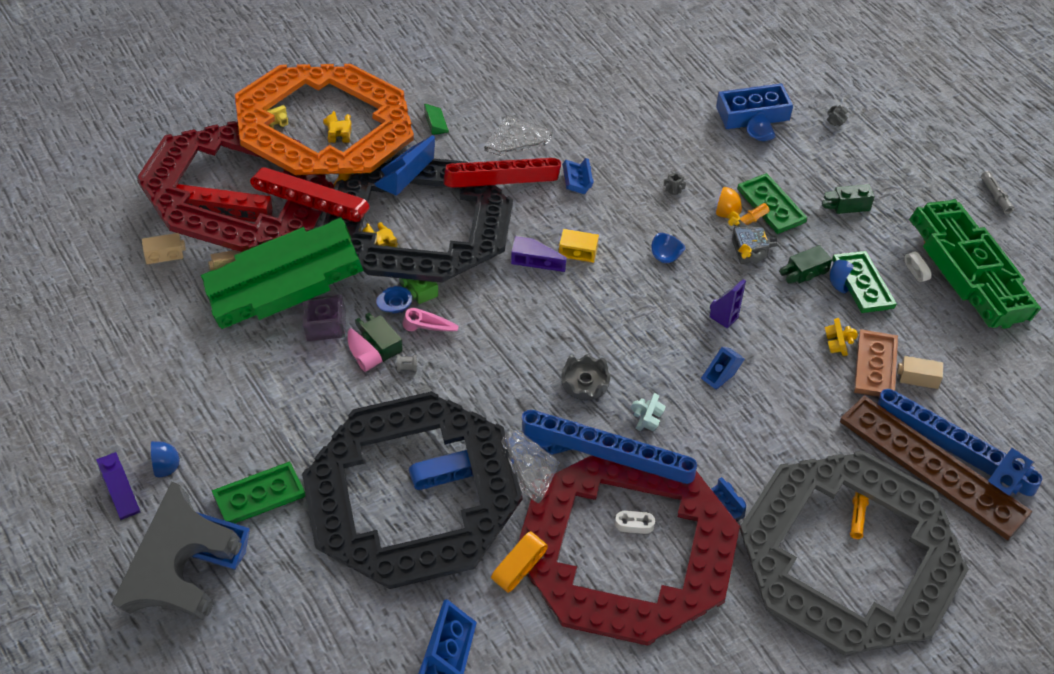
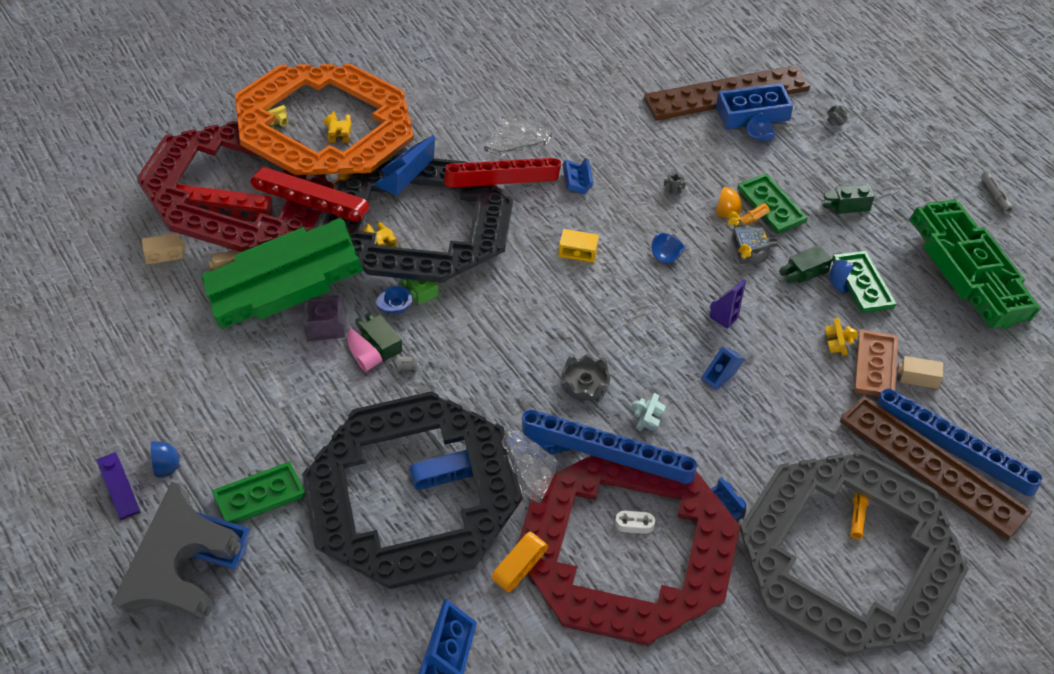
bright pink piece [402,308,458,331] -> none
green slope [424,104,449,135] -> none
dark purple slope [511,236,567,272] -> none
white beam [905,252,931,282] -> none
blue brick [988,448,1035,496] -> none
none -> reddish brown plate [644,65,810,121]

